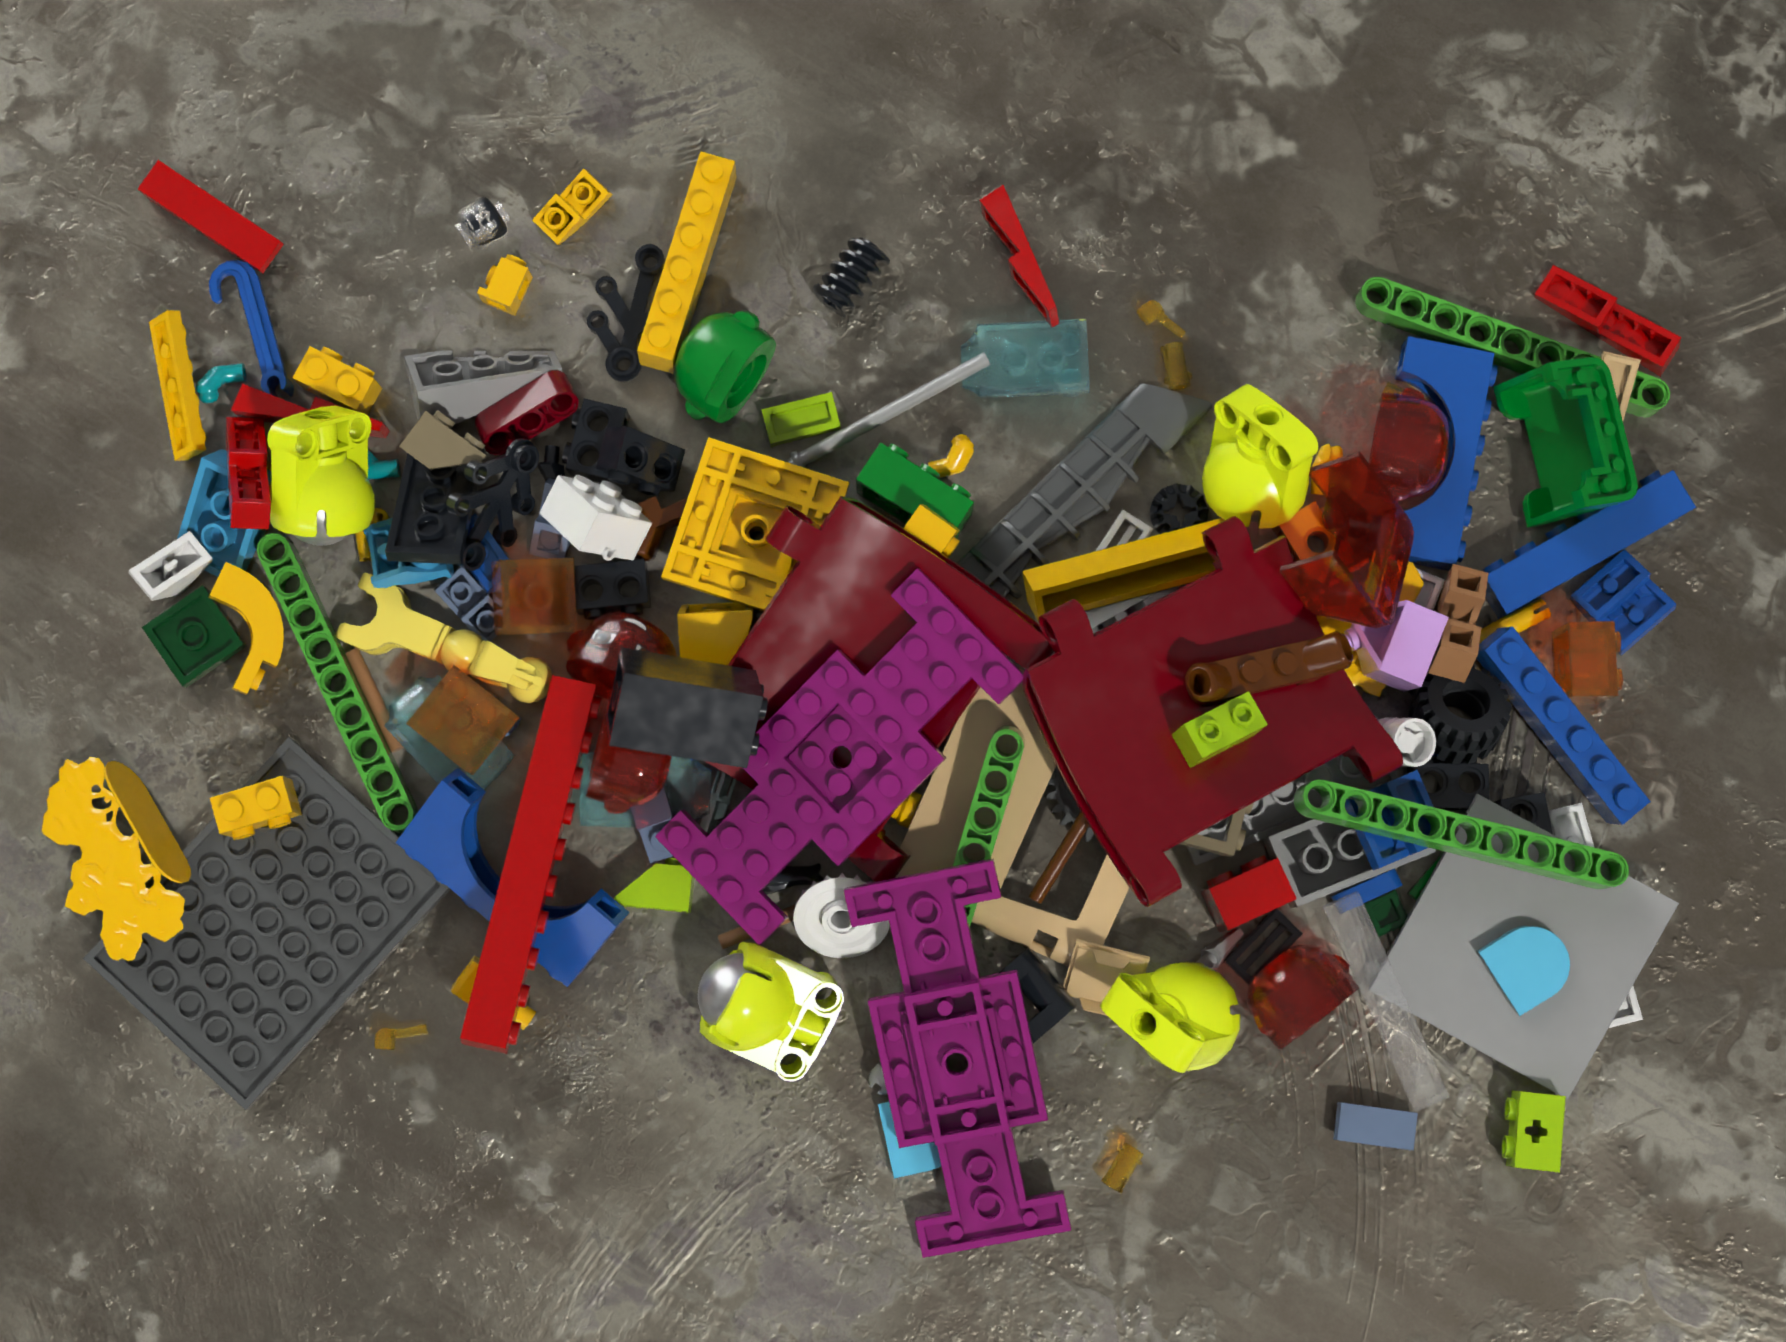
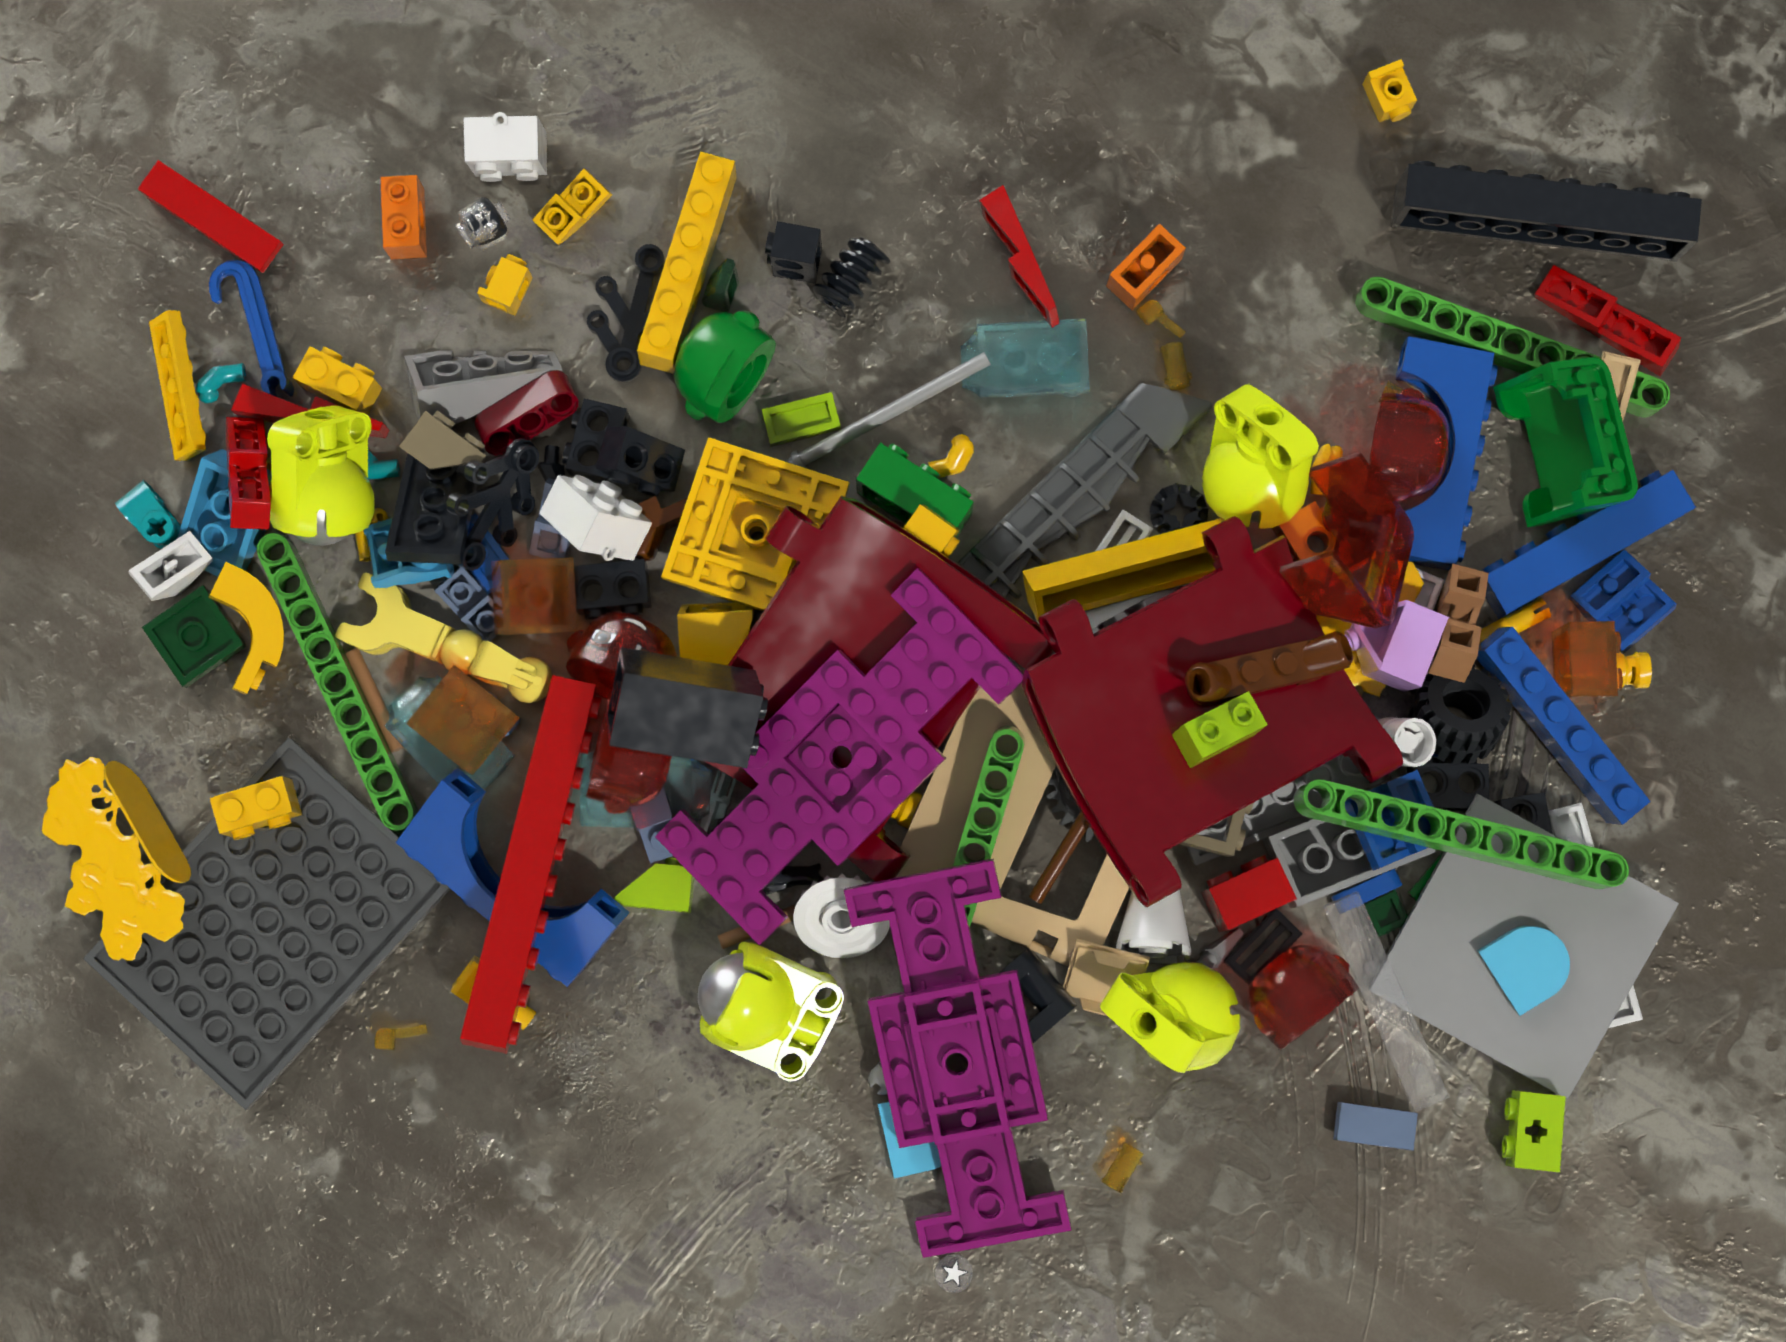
none -> teal piece [115,480,181,549]
none -> orange brick [380,175,427,260]
none -> white brick [464,112,547,182]
none -> clear green slope [702,258,739,312]
none -> black brick [765,221,822,284]
none -> clear tile [935,1253,973,1293]
none -> orange brick [1106,223,1186,310]
none -> white cone [1116,867,1191,964]
none -> yellow brick [1362,59,1417,122]
none -> black brick [1391,161,1702,262]
none -> yellow wheel [1605,652,1652,689]

